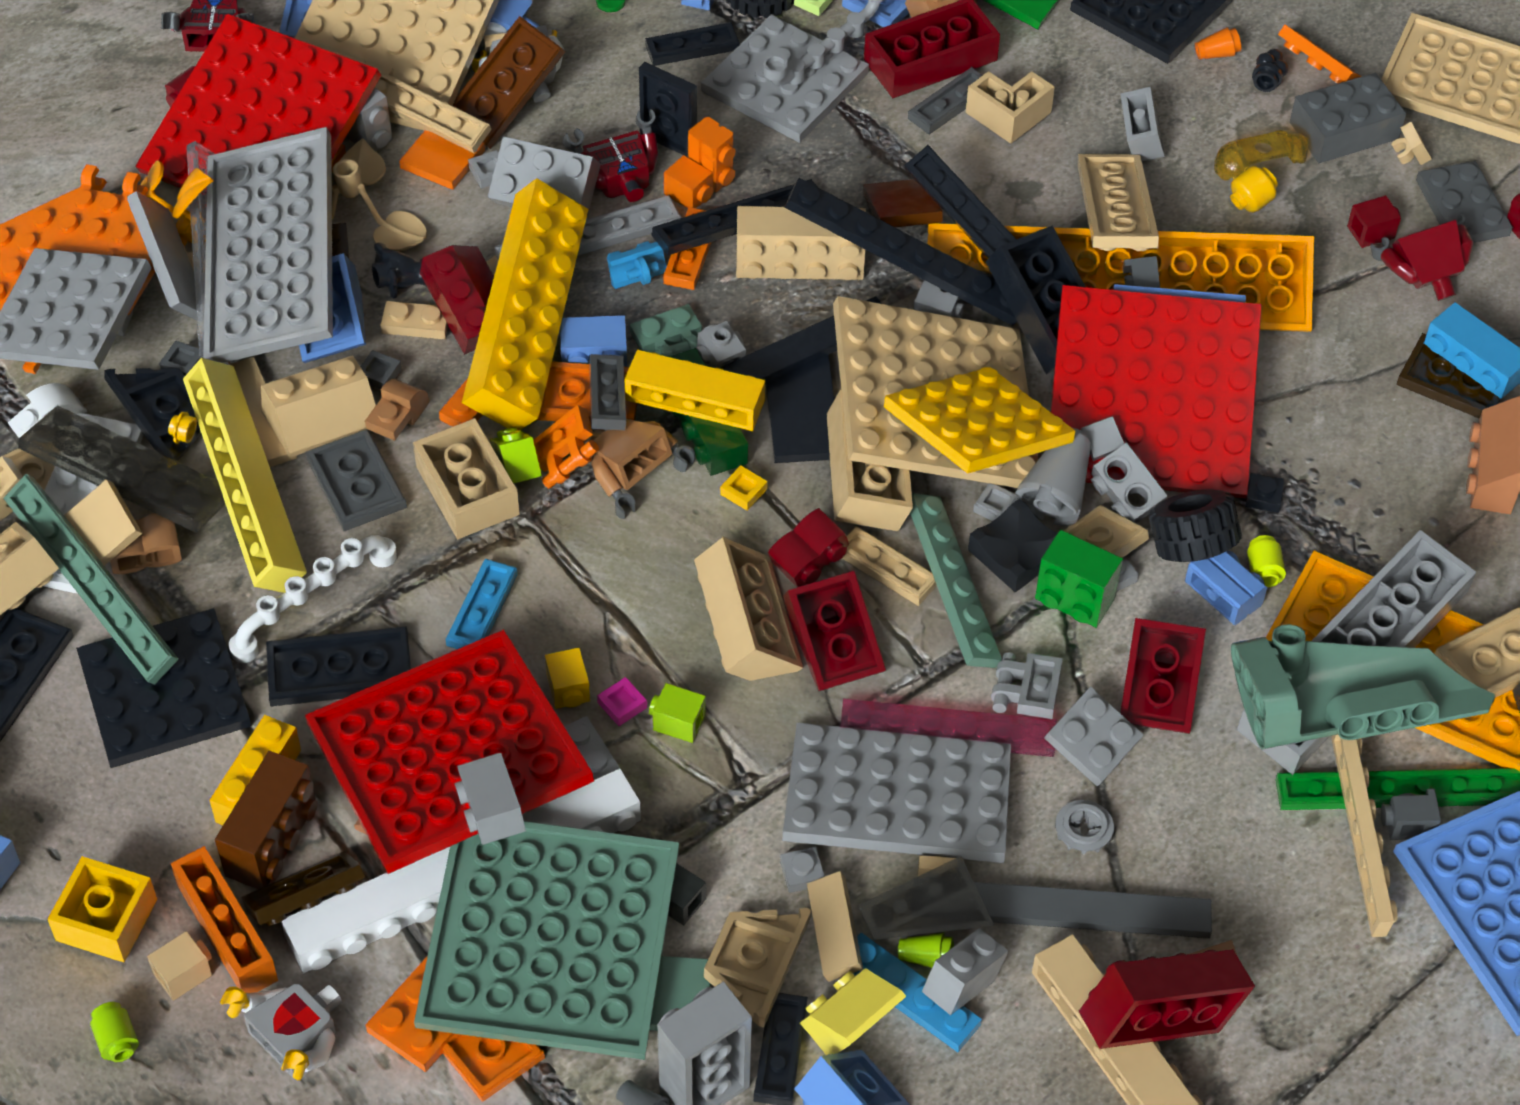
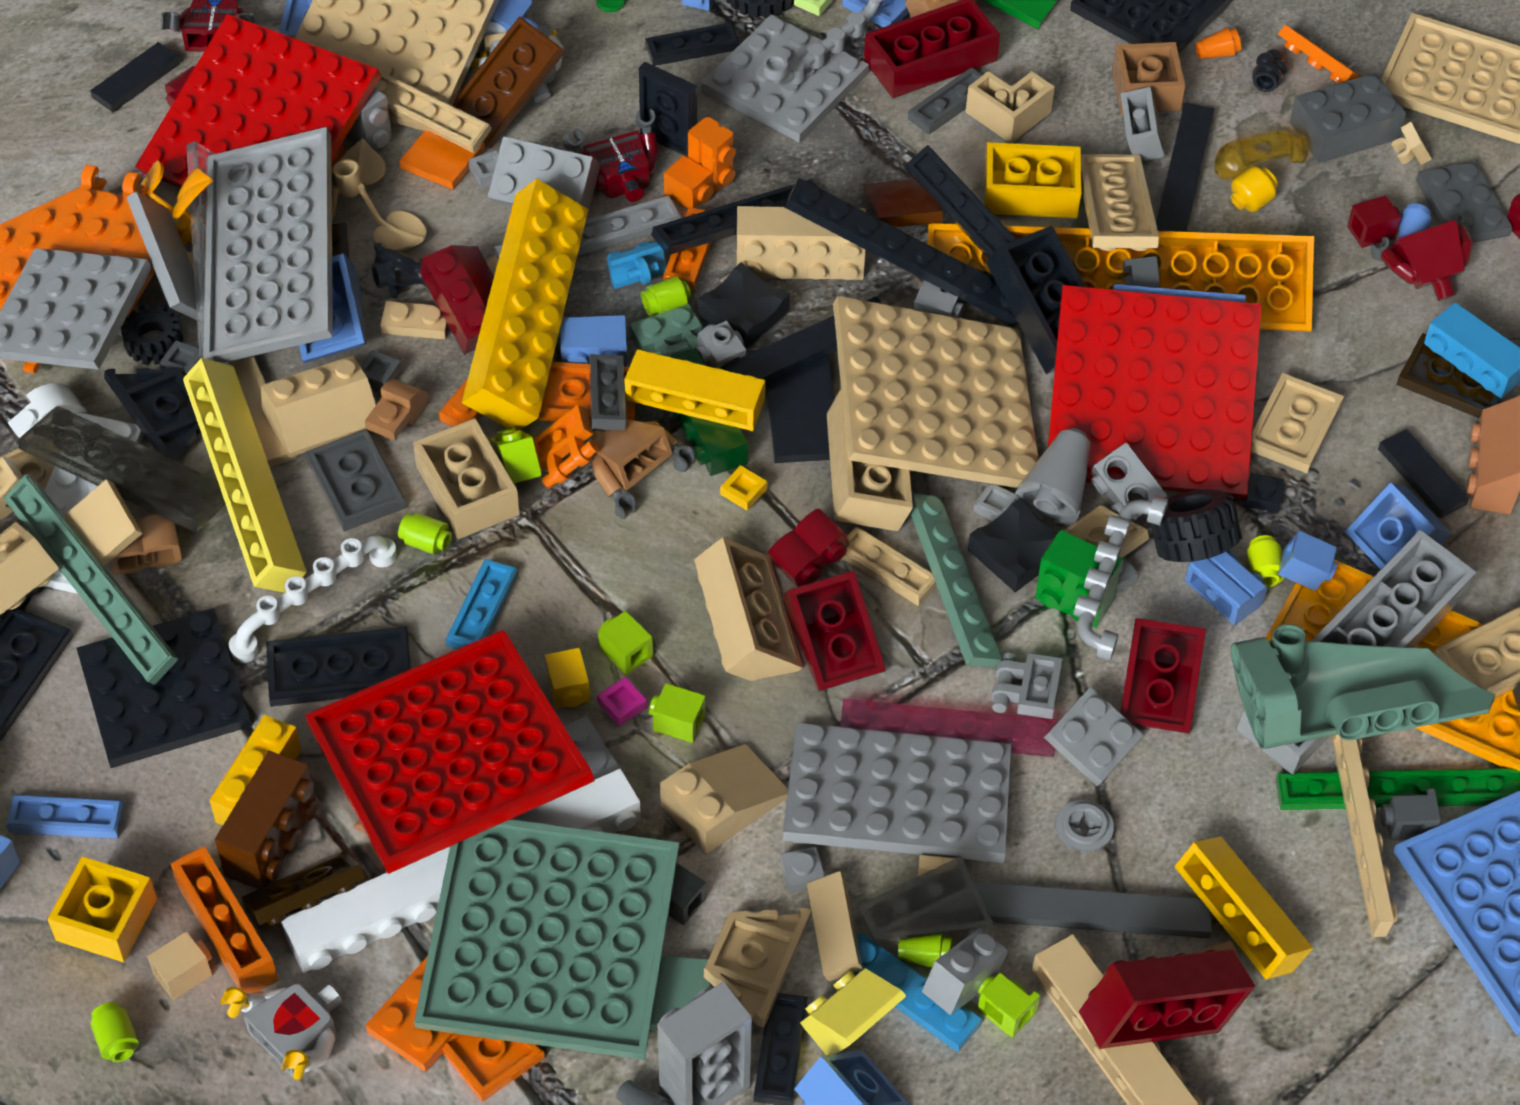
yellow plate [168,411,197,444] -> none
light grey brick [454,753,526,845] -> none
yellow plate [884,367,1075,474] -> none
light grey tile [1081,416,1124,461] -> none
none -> medium blue tile [6,795,125,839]
none -> black tile [90,42,180,112]
none -> black tyre [120,304,184,365]
none -> lime brick [398,512,452,555]
none -> lime brick [598,611,653,676]
none -> lime brick [641,276,691,316]
none -> tan slope [660,744,788,855]
none -> black brick [699,262,790,348]
none -> lime brick [978,973,1040,1038]
none -> yellow brick [984,142,1081,218]
none -> light grey bar [1073,495,1169,661]
none -> medium nougat brick [1112,42,1185,114]
none -> black tile [1156,103,1214,232]
none -> yellow brick [1174,836,1313,980]
none -> tan plate [1251,373,1344,474]
none -> medium blue brick [1278,530,1337,591]
none -> medium blue slope [1345,482,1451,569]
none -> black tile [1378,429,1469,518]
none -> medium blue cone [1398,203,1432,239]

